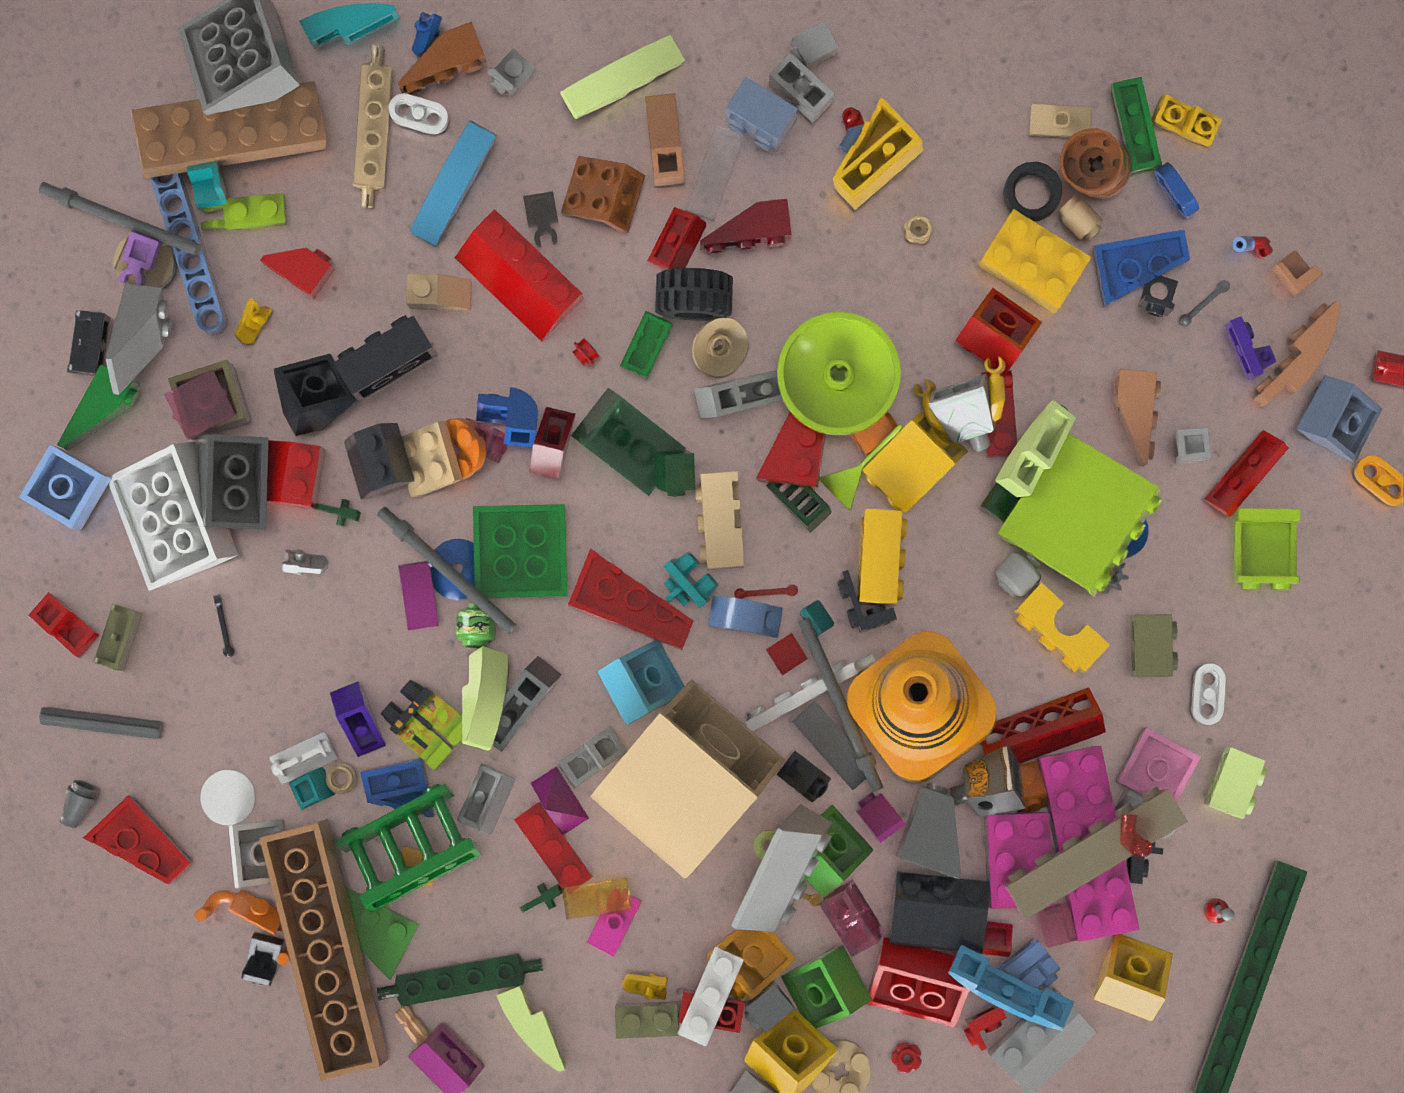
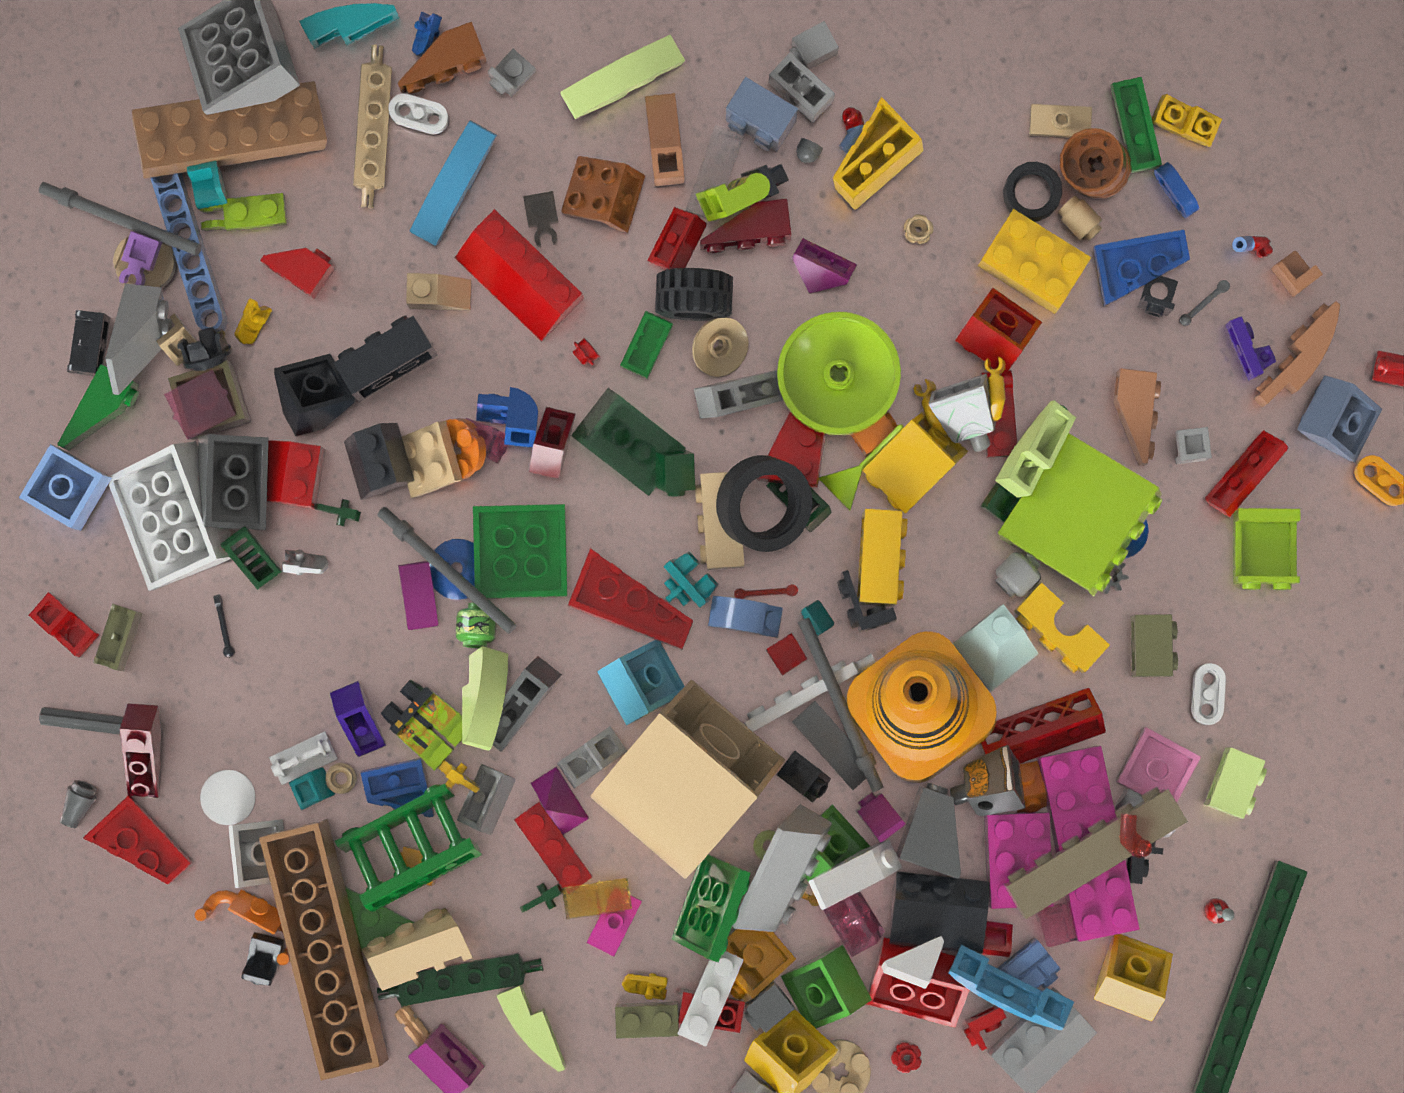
none -> dark red slope [120,703,161,798]
none -> tan panel [156,313,197,366]
none -> black piece [177,327,232,371]
none -> dark green slope [220,526,282,590]
none -> tan wedge [361,908,473,991]
none -> yellow piece [438,760,480,793]
none -> green plate [671,854,751,963]
none -> lime hips [695,164,789,222]
none -> black tyre [716,455,812,552]
none -> magenta slope [792,238,857,294]
none -> dark grey hinge [796,138,823,163]
none -> white slope [809,840,902,910]
none -> white slope [881,936,944,988]
none -> light aqua slope [953,604,1039,692]

